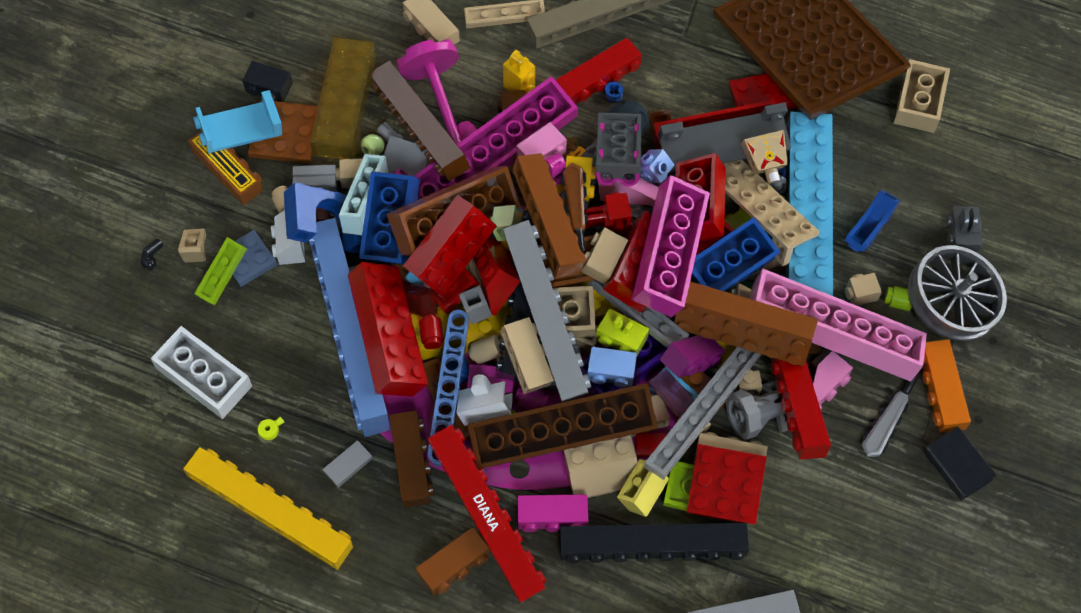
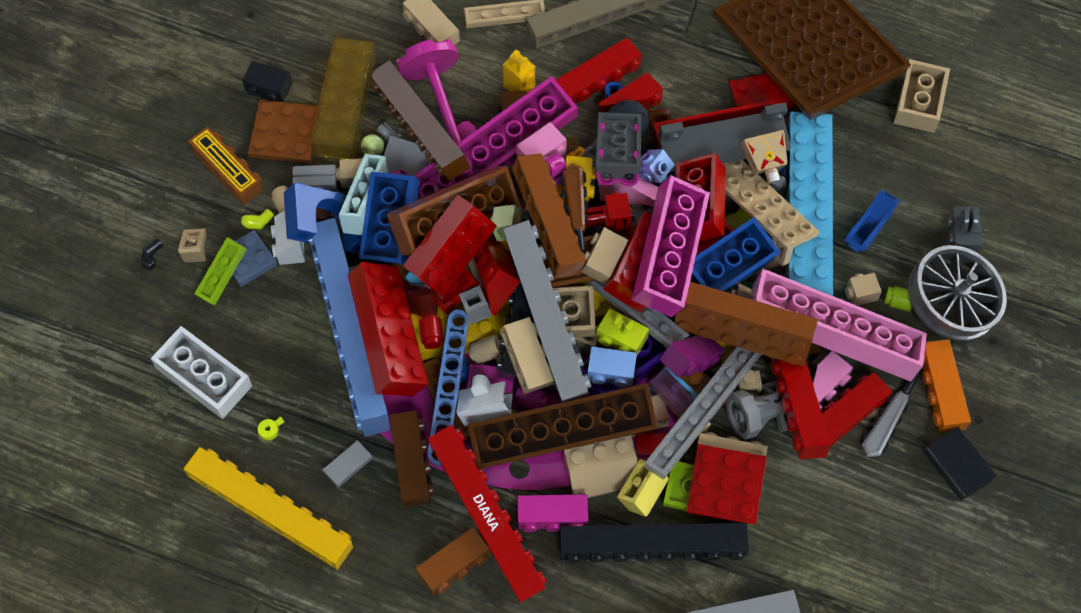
medium azure panel [193,90,282,153] -> none
none -> neon yellow arm [241,209,274,230]
none -> red slope [598,72,663,113]
none -> red brick [822,372,893,446]

